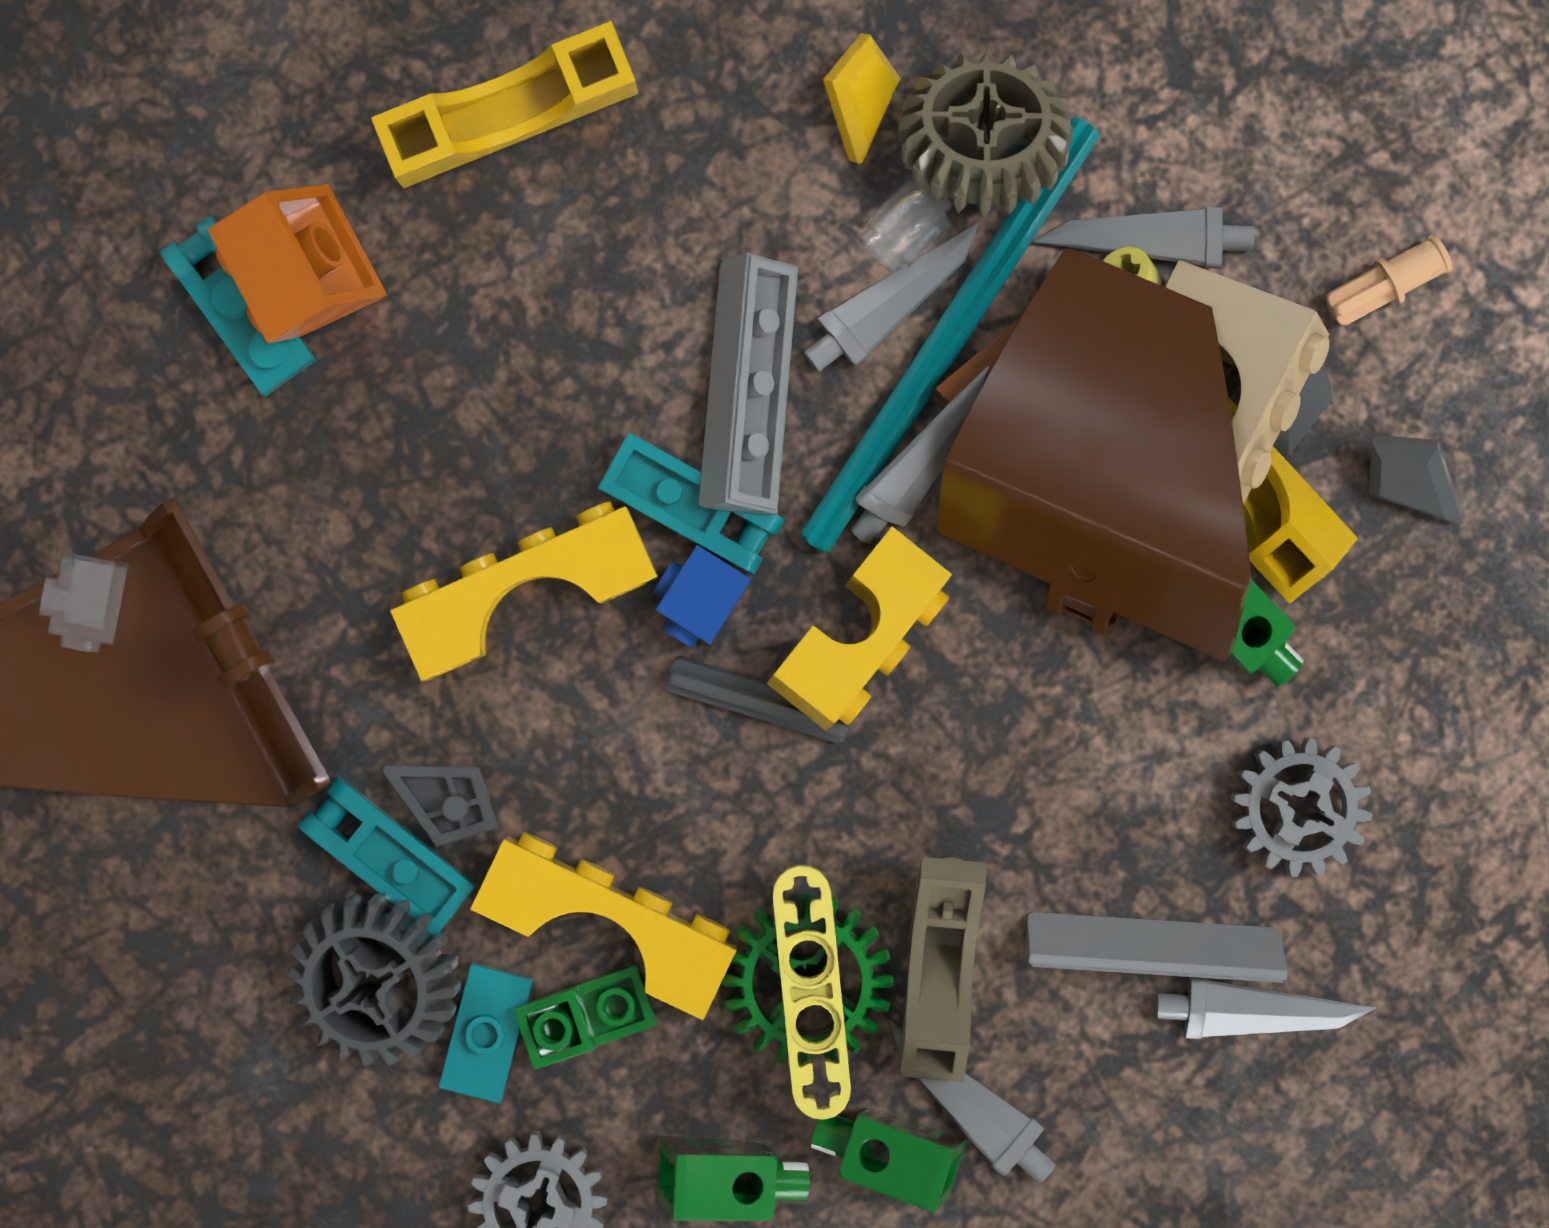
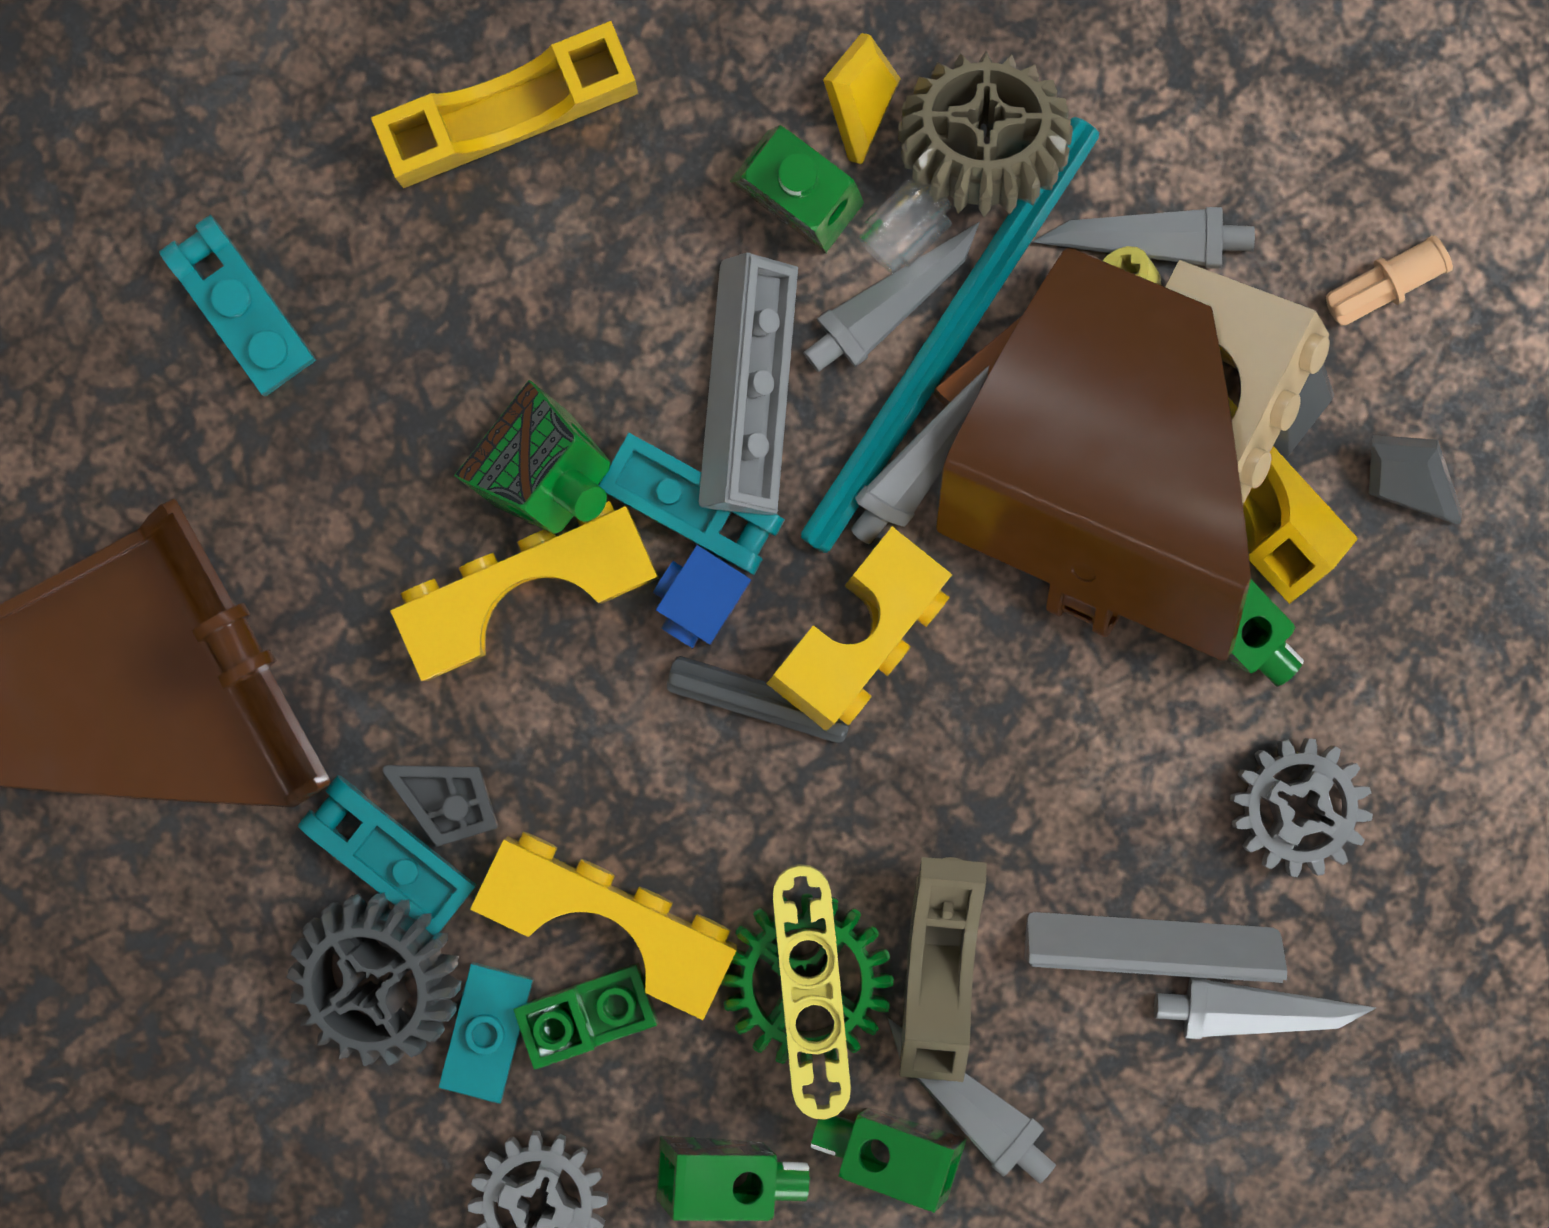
clear brick [39,552,129,652] -> none
orange slope [207,184,387,344] -> none
none -> torso [454,380,610,534]
none -> green torso [730,125,864,254]

